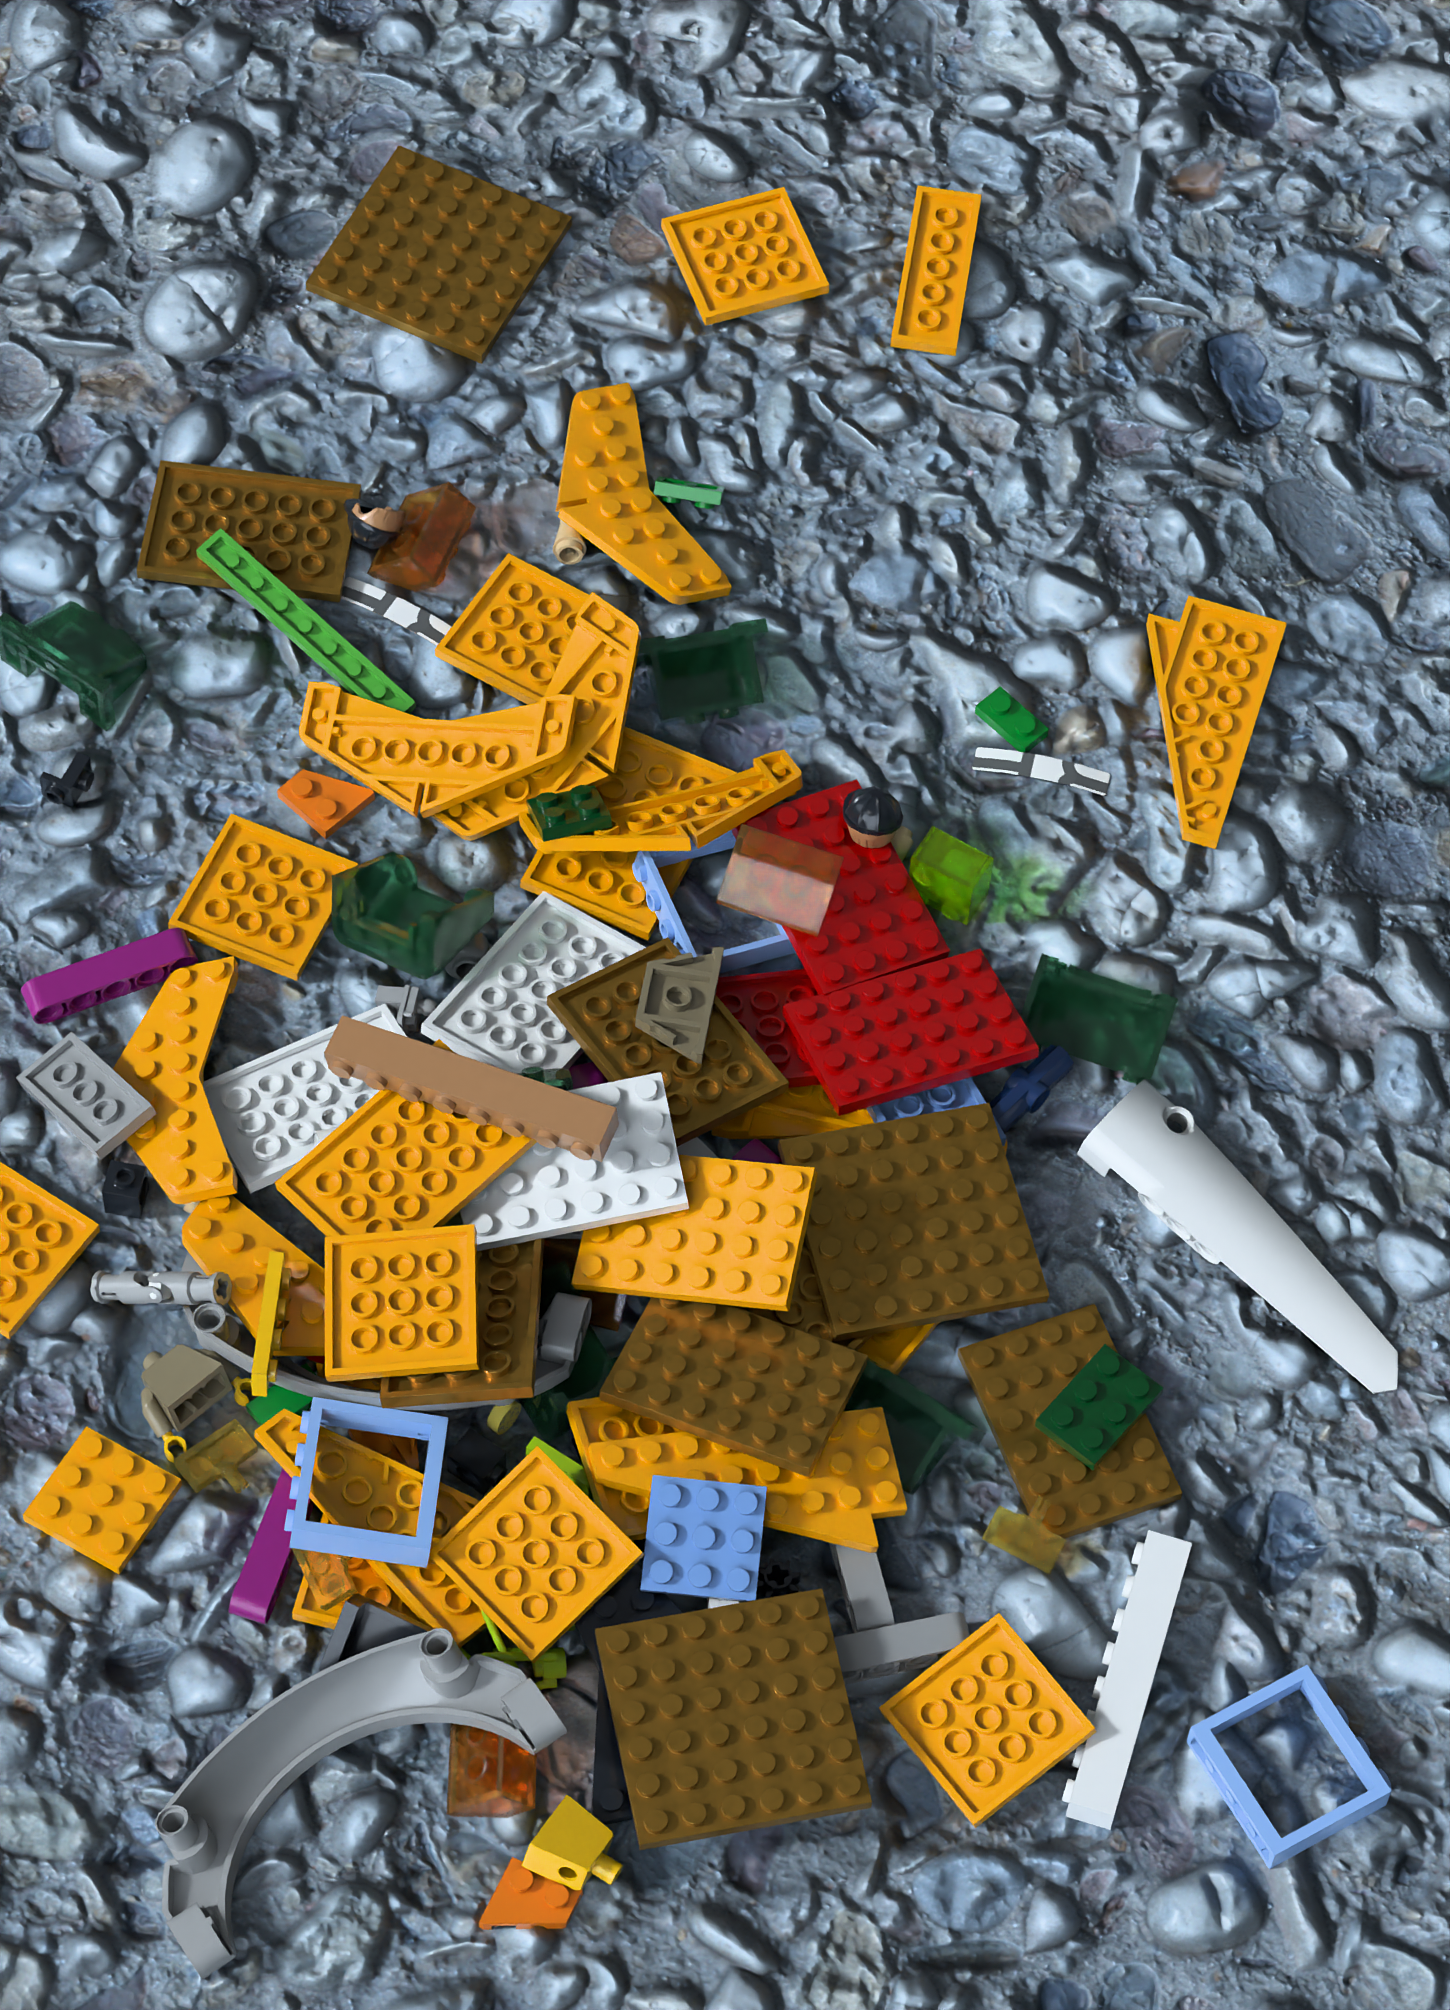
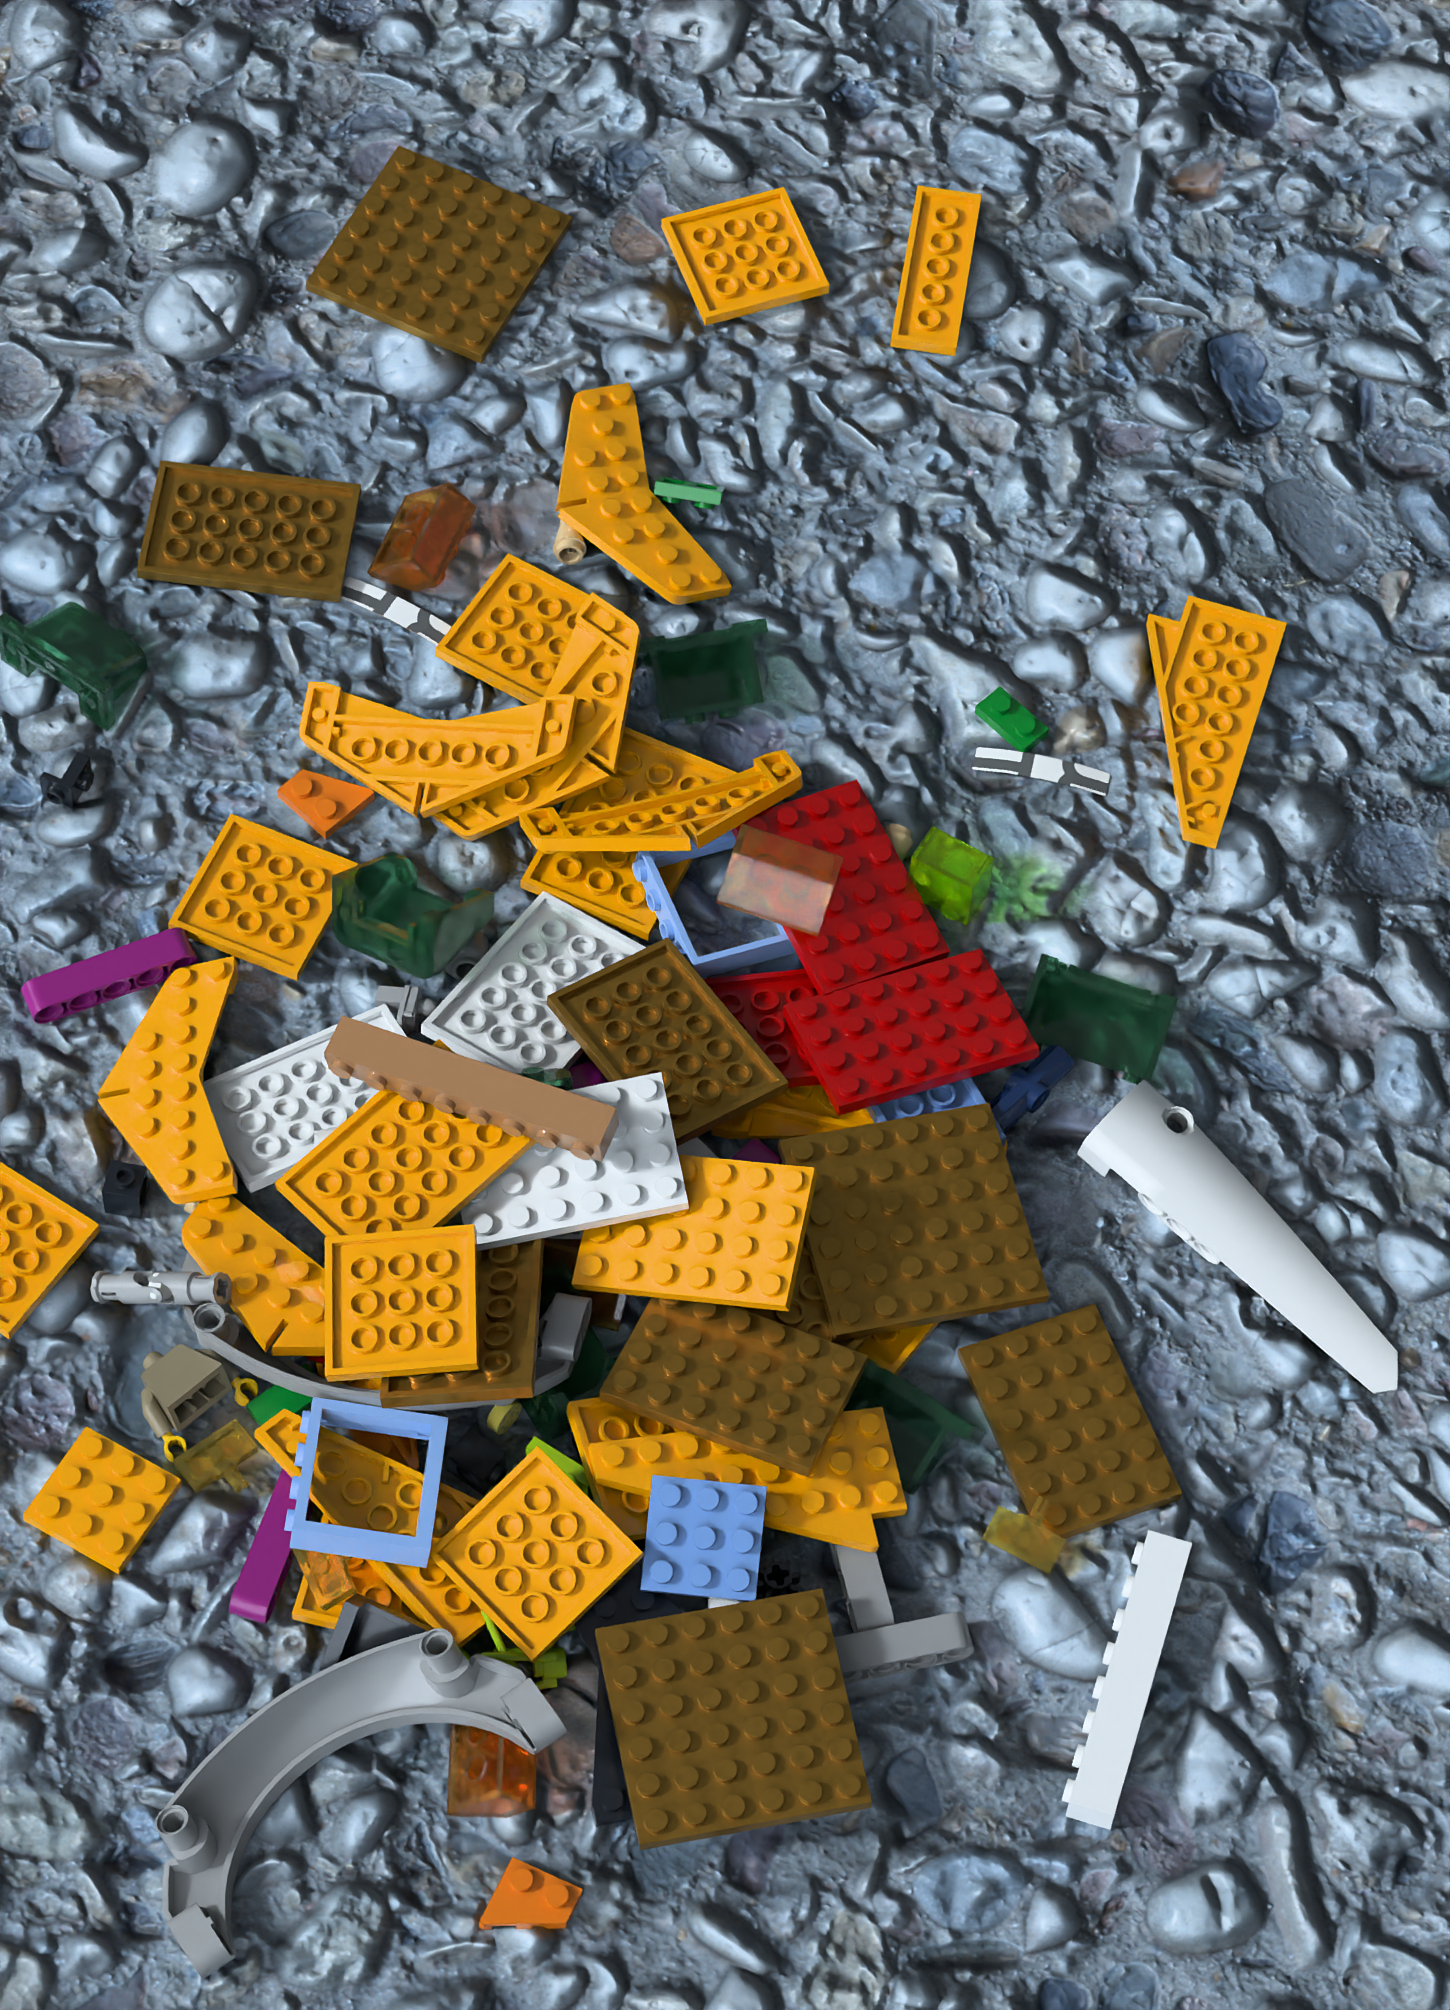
light grey plate [16,1032,157,1160] -> none
bright green plate [196,528,416,714] -> none
yellow plate [251,1251,291,1397] -> none
piece [343,498,405,549] -> none
yellow torso [521,1795,623,1890] -> none
dark green plate [527,785,612,842] -> none
dark tan wing [635,946,724,1064] -> none
black piece [842,786,903,848] -> none
light orange plate [879,1613,1096,1828] -> none
dark green plate [1035,1344,1164,1471] -> none
light blue window [1186,1665,1392,1869] -> none

